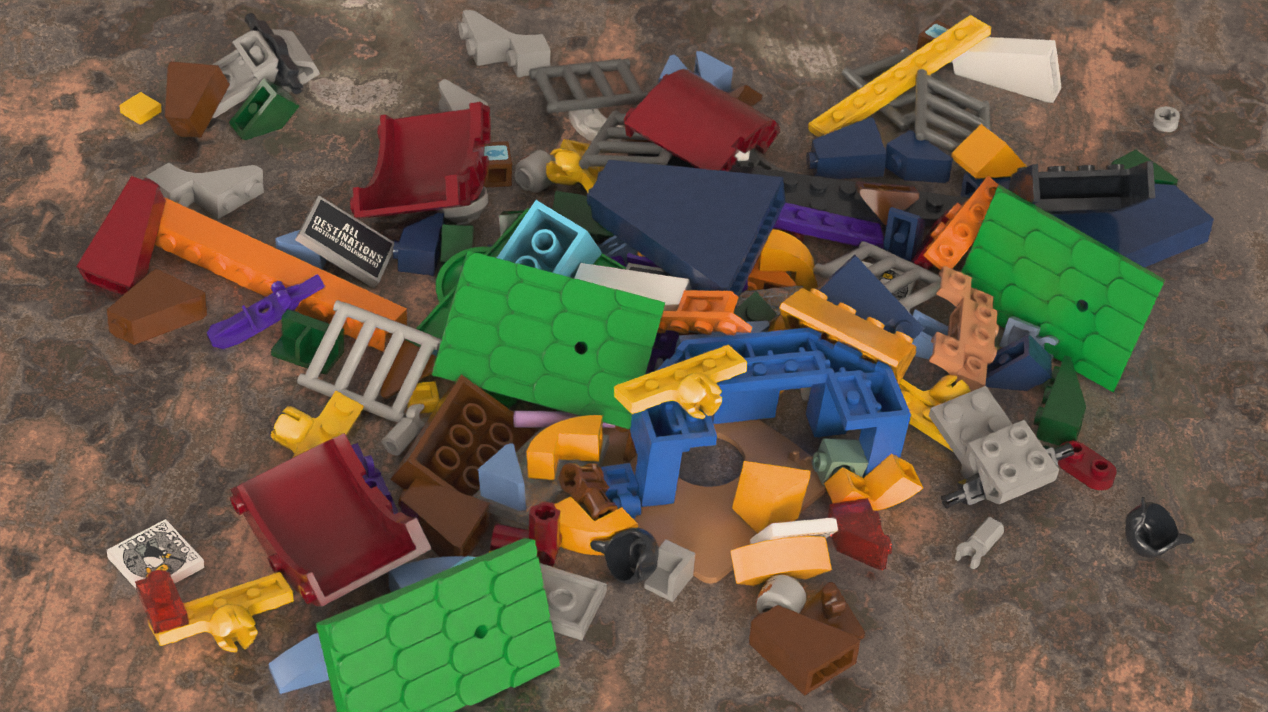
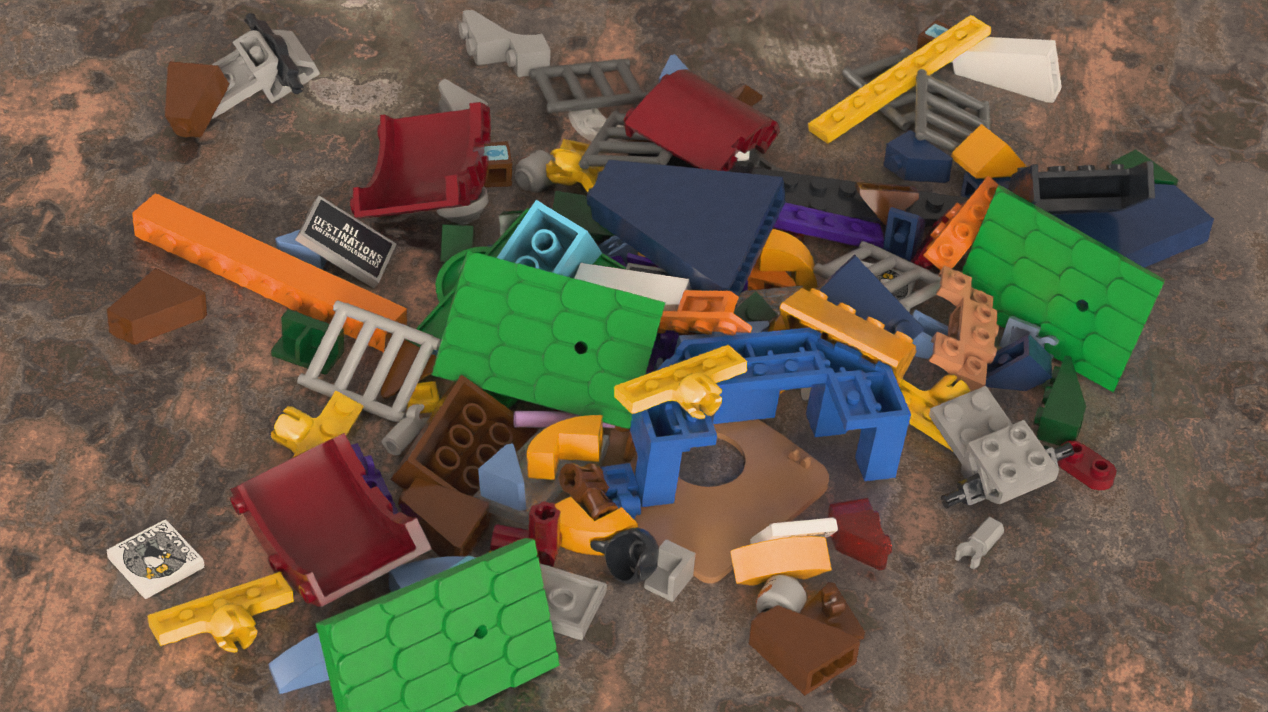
dark red slope [76,176,166,296] -> none
yellow tile [119,92,162,125] -> none
clear red tile [135,570,189,634] -> none
light grey arch [146,163,264,219] -> none
dark purple piece [207,274,325,349] -> none
dark green slope [229,78,300,141] -> none
dark blue slope [393,213,444,276] -> none
medium blue slope [694,51,733,92] -> none
light orange slope [732,461,811,534] -> none
dark blue slope [806,118,887,179] -> none
sand green brick [812,439,868,485] -> none
light orange brick [824,453,923,513] -> none
black hair [1125,496,1194,558] -> none
light grey bush [1153,106,1180,132] -> none

